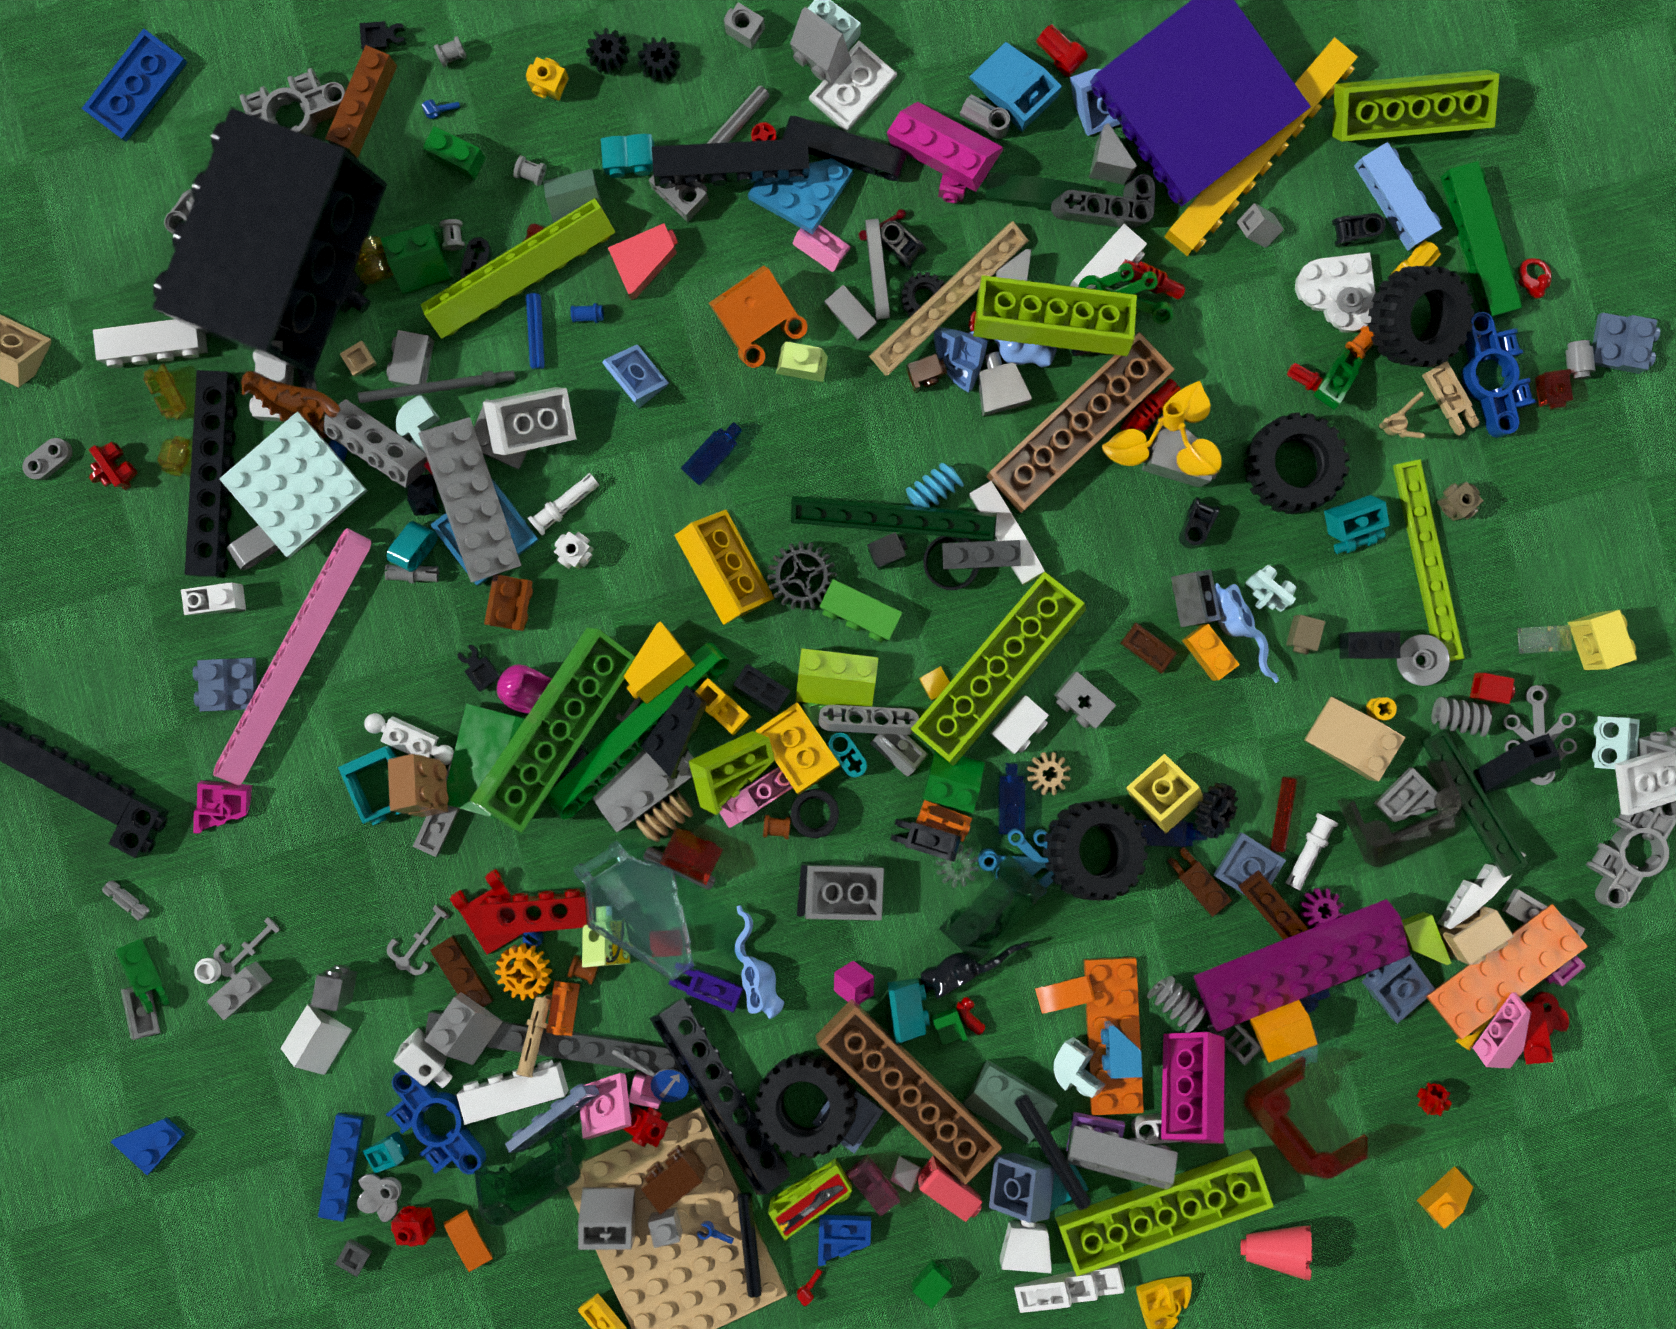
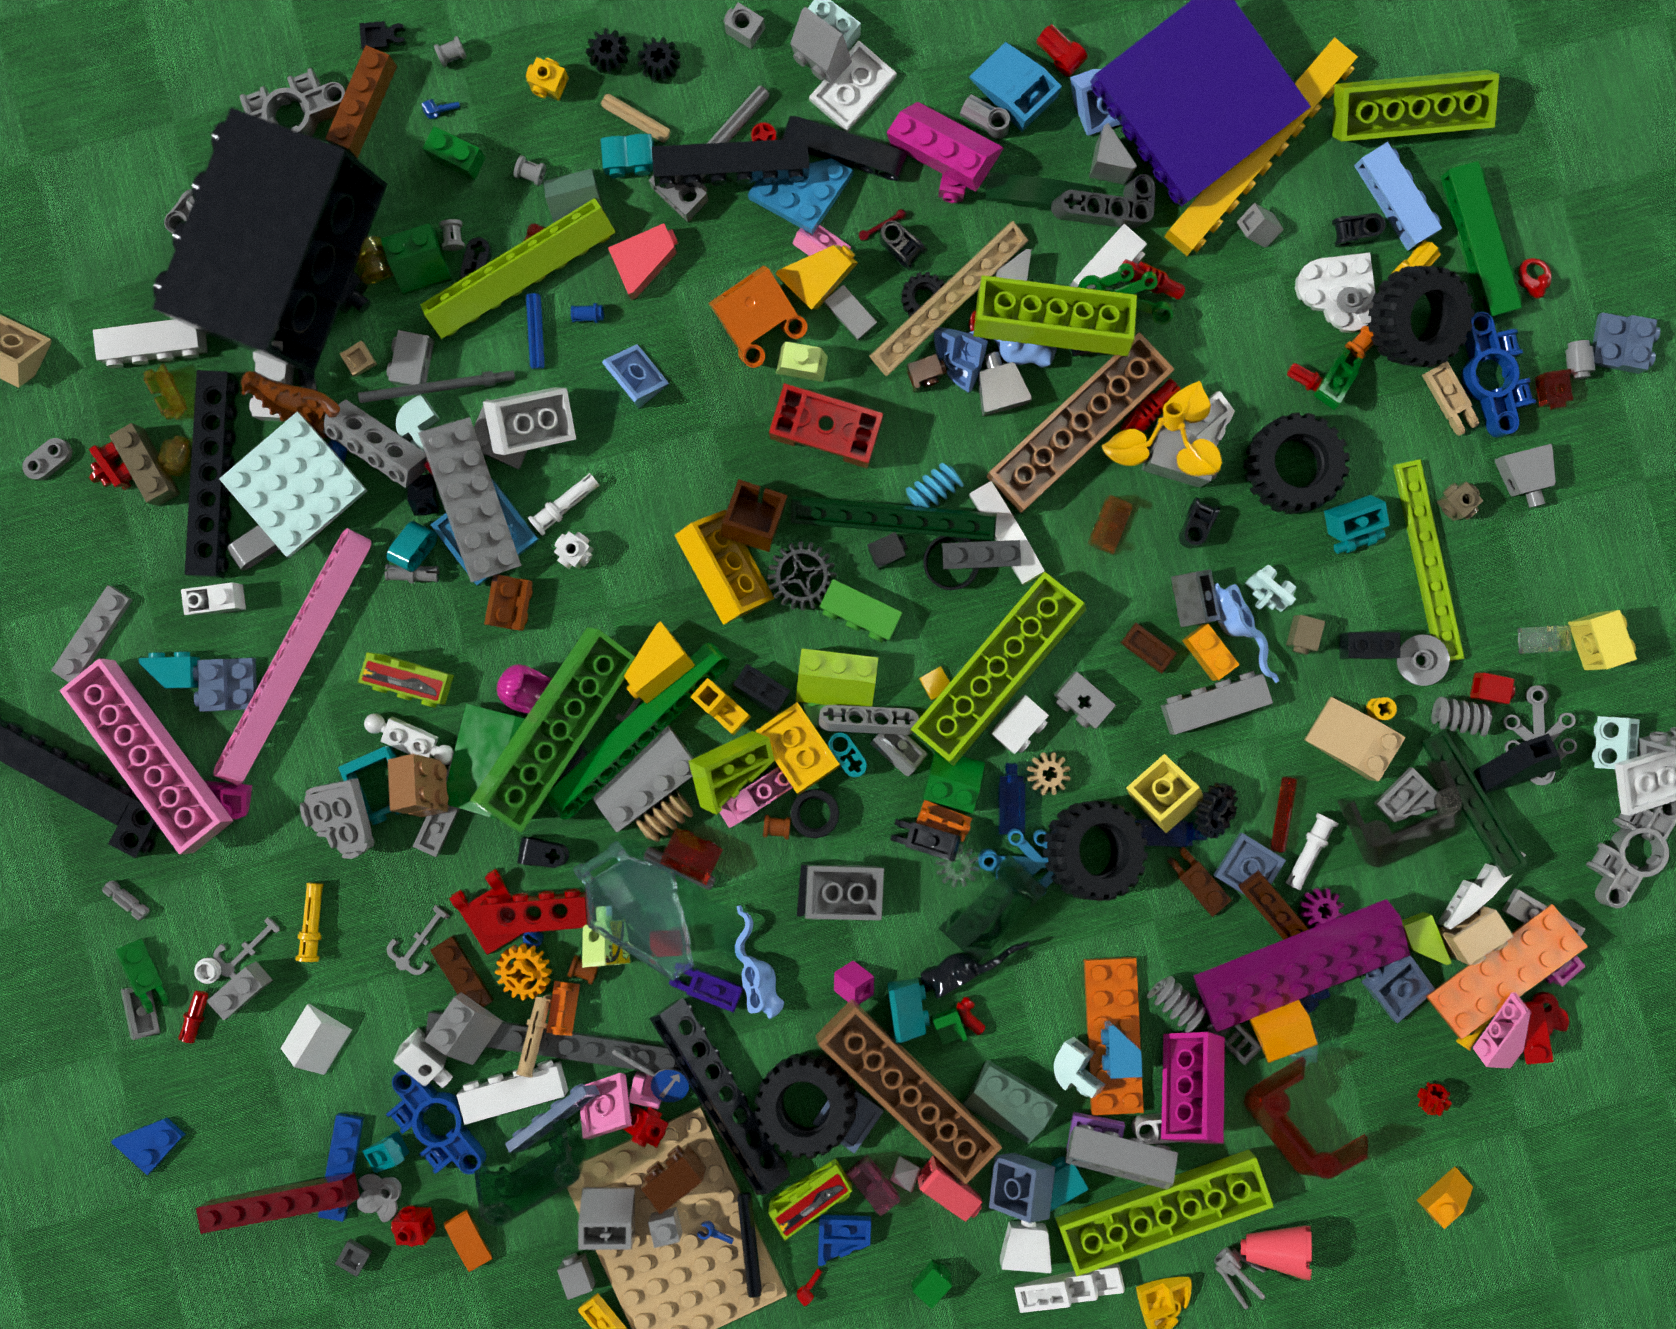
blue plate [82,28,188,142] -> none
flat silver brick [311,965,357,1011] -> none
black plate [457,644,501,692] -> none
black wing [640,685,707,779] -> none
clear blue hinge [681,422,742,486] -> none
light grey beam [865,219,890,320] -> none
black axle [1015,1094,1091,1210] -> none
orange slope [1035,975,1095,1014] -> none
tan plant [1379,392,1425,438] -> none
none -> light grey plate [51,585,133,682]
none -> bright pink brick [59,658,233,855]
none -> dark tan brick [109,423,181,506]
none -> teal slope [139,652,200,688]
none -> red axle [178,990,208,1043]
none -> dark red brick [196,1172,360,1234]
none -> yellow pin [295,882,324,962]
none -> light grey plate [300,778,374,859]
none -> wedge [358,652,454,708]
none -> black piece [517,837,569,868]
none -> light grey brick [557,1253,596,1300]
none -> tan axle [601,94,671,143]
none -> reddish brown piece [720,479,787,552]
none -> red plate [769,383,883,469]
none -> yellow slope [775,245,858,310]
none -> clear orange hinge [1087,495,1133,555]
none -> light grey brick [1161,671,1273,735]
none -> white wing [1184,391,1235,447]
none -> light grey plant [1214,1247,1266,1309]
none -> light grey torso [1494,444,1556,508]

